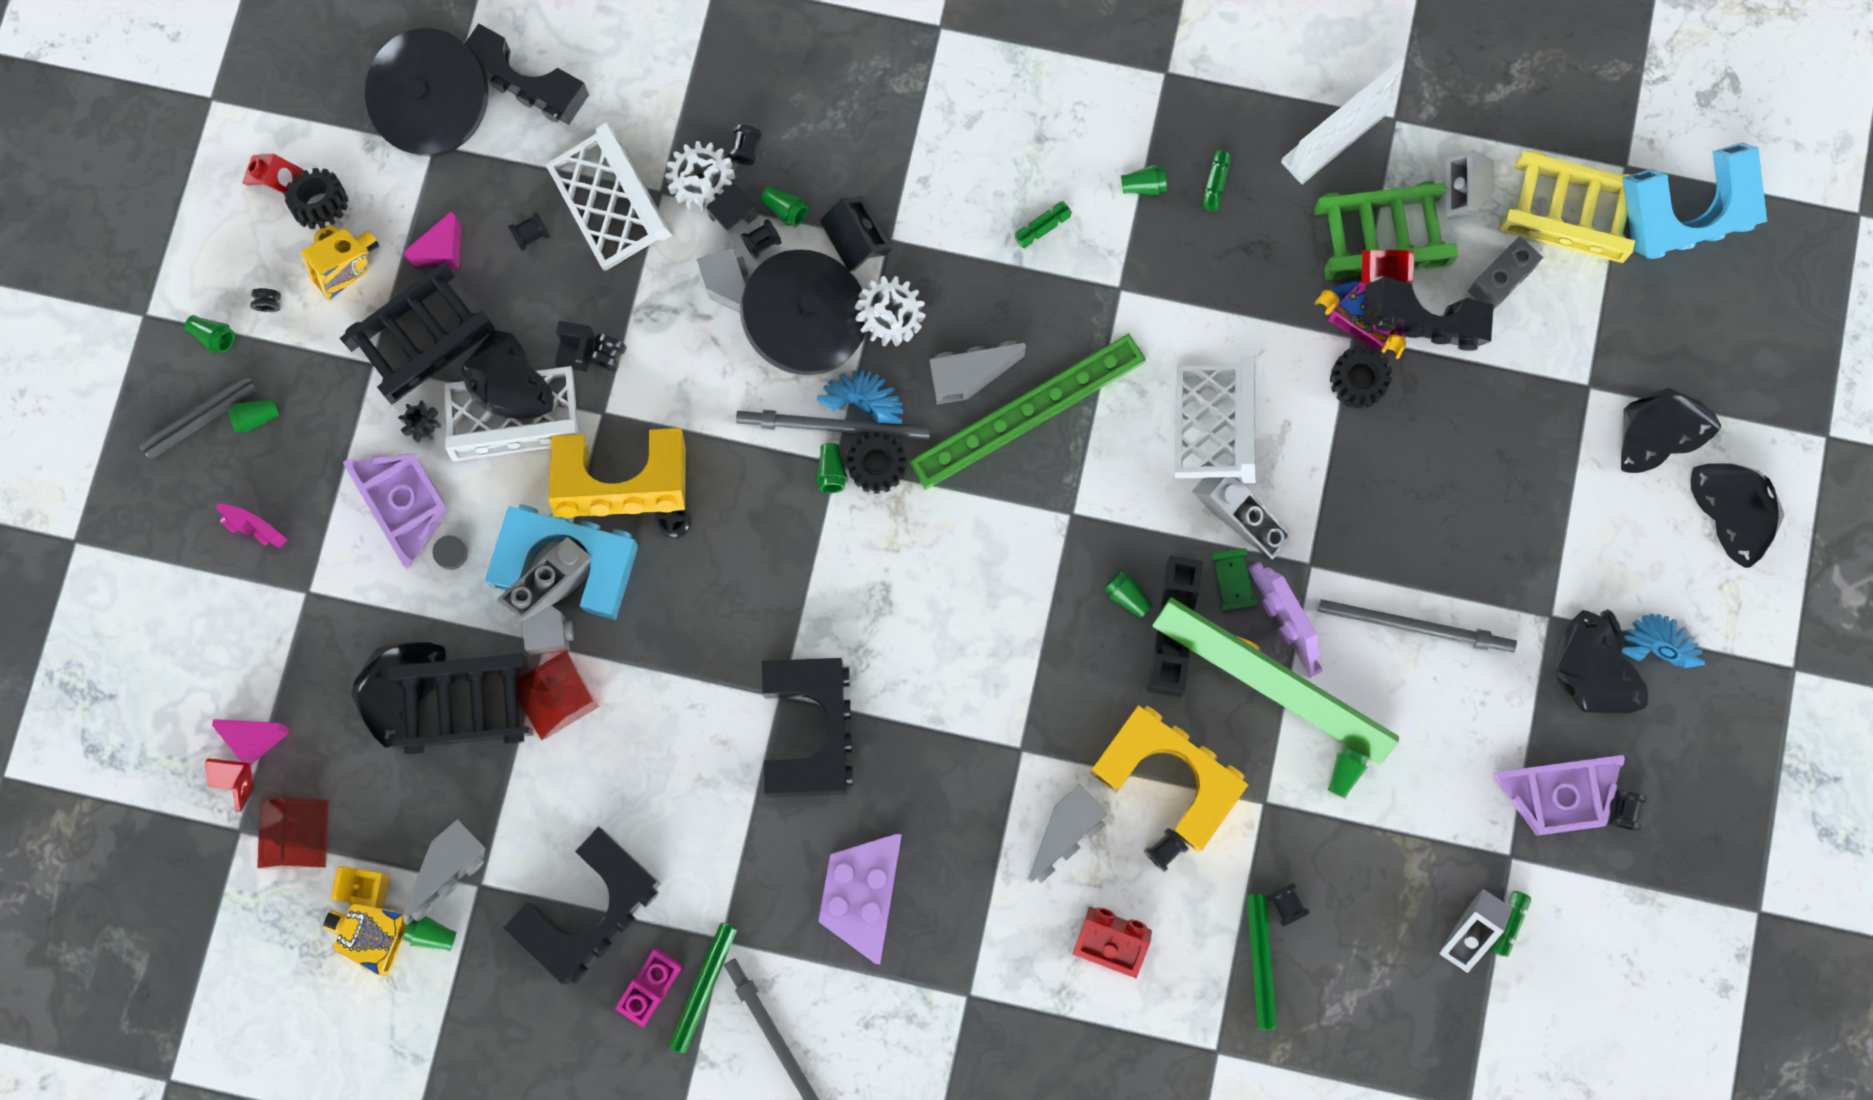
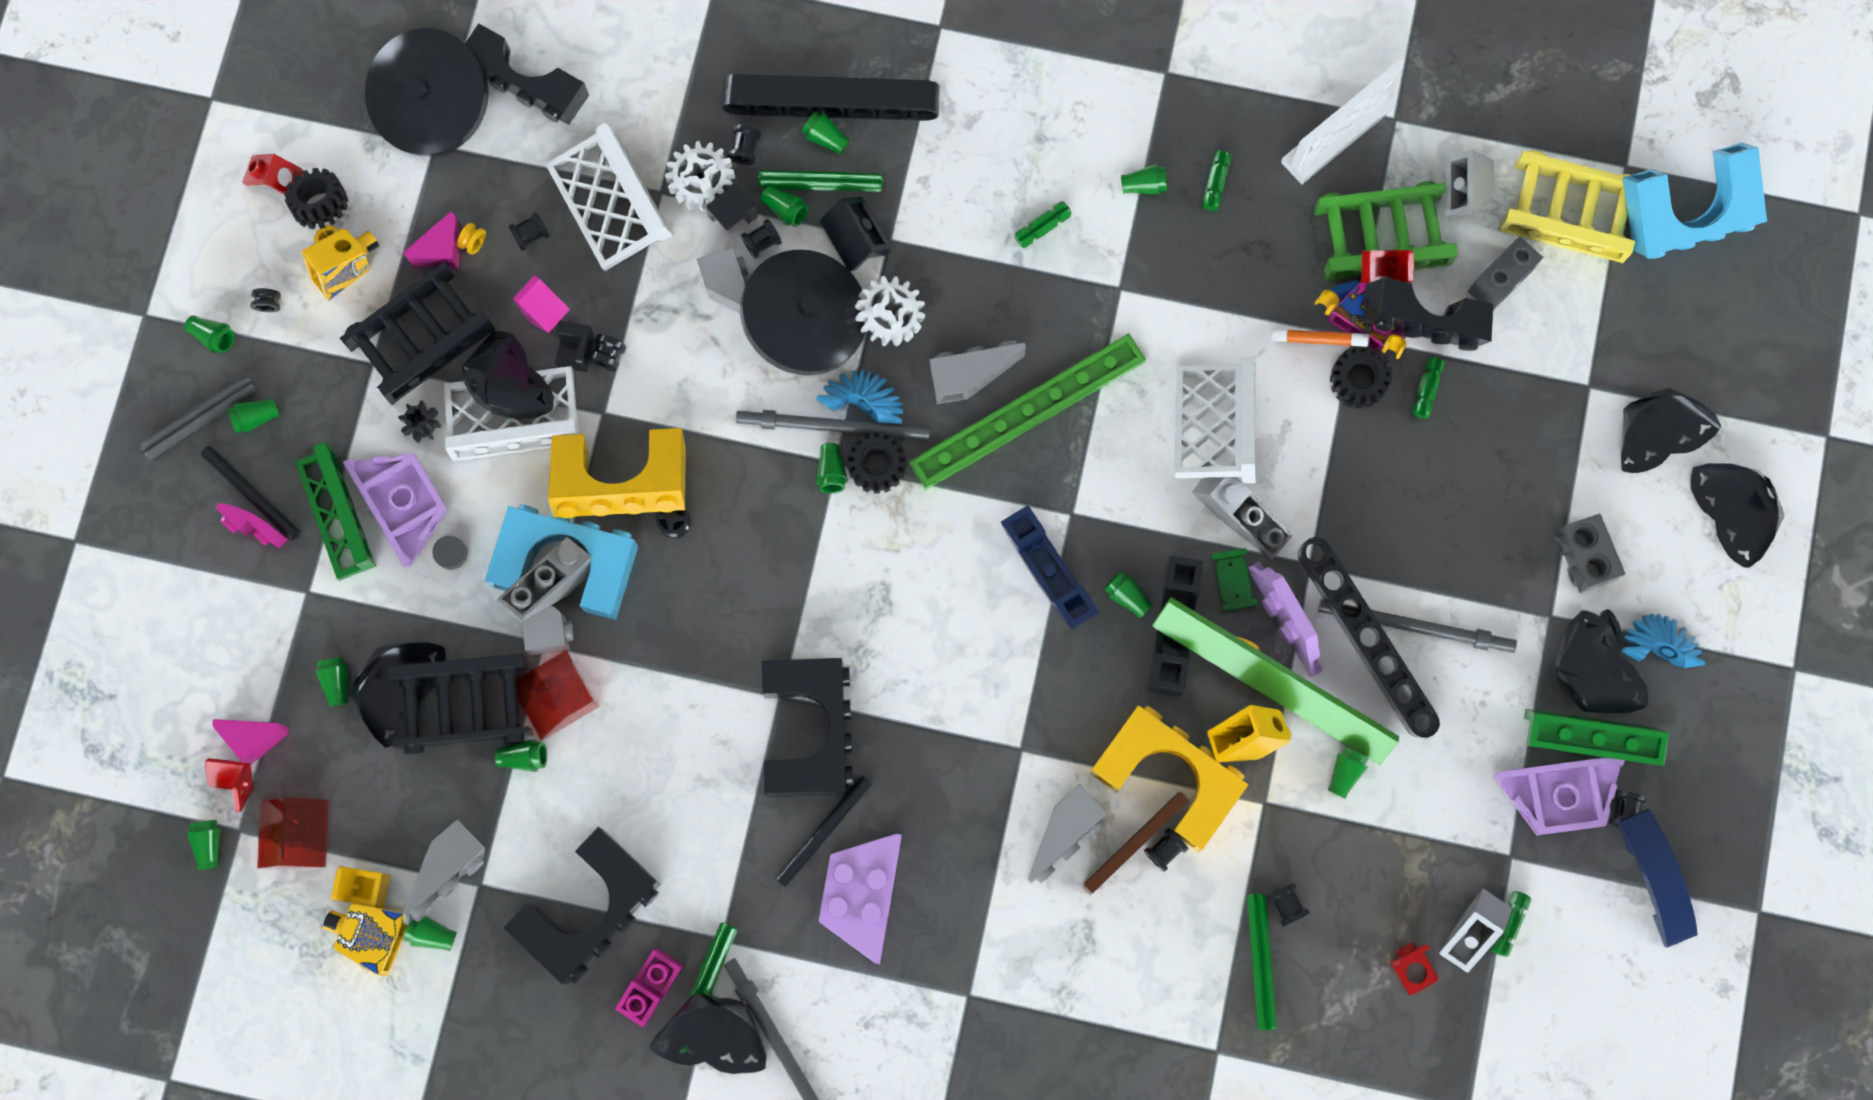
red bracket [1072,907,1152,978] -> none
none -> green cone [186,820,221,870]
none -> black bar [201,446,300,541]
none -> green fence [295,442,376,581]
none -> green cone [315,657,349,707]
none -> yellow bush [457,223,486,255]
none -> green cone [495,739,547,772]
none -> dark pink slope [513,275,570,333]
none -> black piece [649,993,767,1074]
none -> black beam [723,74,940,121]
none -> green axle [758,170,883,192]
none -> black bar [775,776,872,887]
none -> green cone [802,111,850,155]
none -> dark blue slope [1001,505,1099,630]
none -> reddish brown tile [1082,792,1189,896]
none -> yellow torso [1207,705,1291,763]
none -> orange bar [1271,329,1370,347]
none -> black beam [1298,537,1440,738]
none -> red bracket [1390,942,1438,995]
none -> green axle [1412,357,1445,419]
none -> green fence [1524,709,1669,766]
none -> dark grey brick [1555,513,1626,593]
none -> dark blue slope [1617,809,1698,948]

